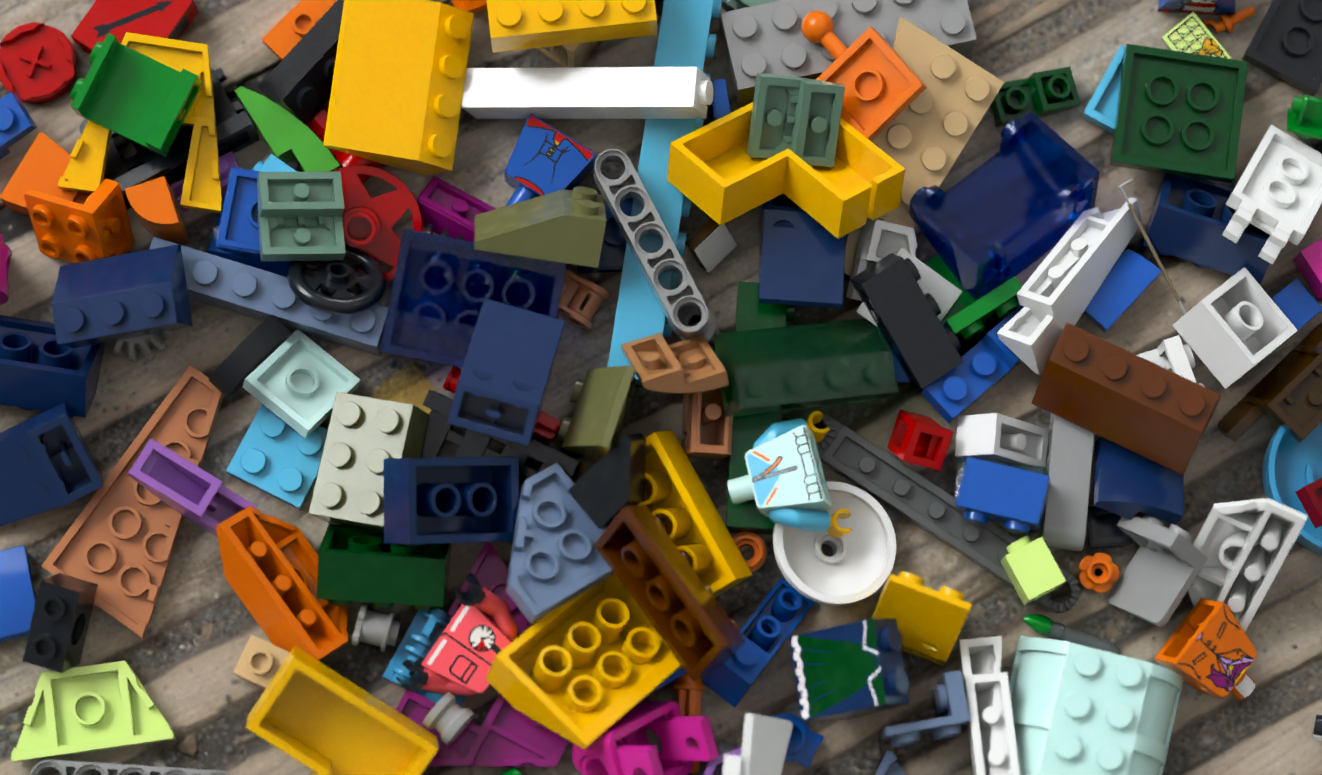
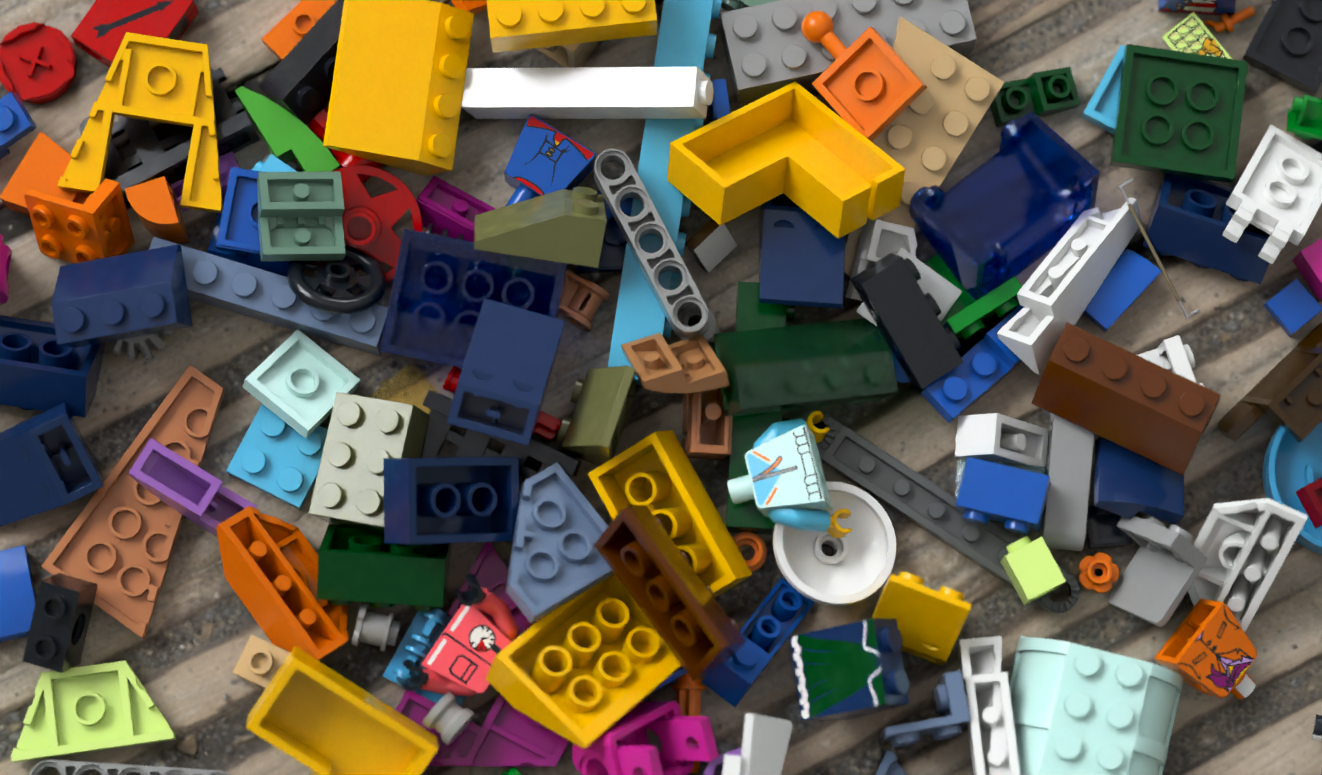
green panel [70,33,203,157] -> none
black tyre [209,315,291,398] -> none
black slope [568,433,646,529] -> none
sand green slope [746,73,845,167] -> none
blue animal [772,712,824,769] -> none
red brick [887,409,953,471] -> none
dark grey piece [1023,614,1121,655] -> none
white brick [1172,267,1298,389] -> none

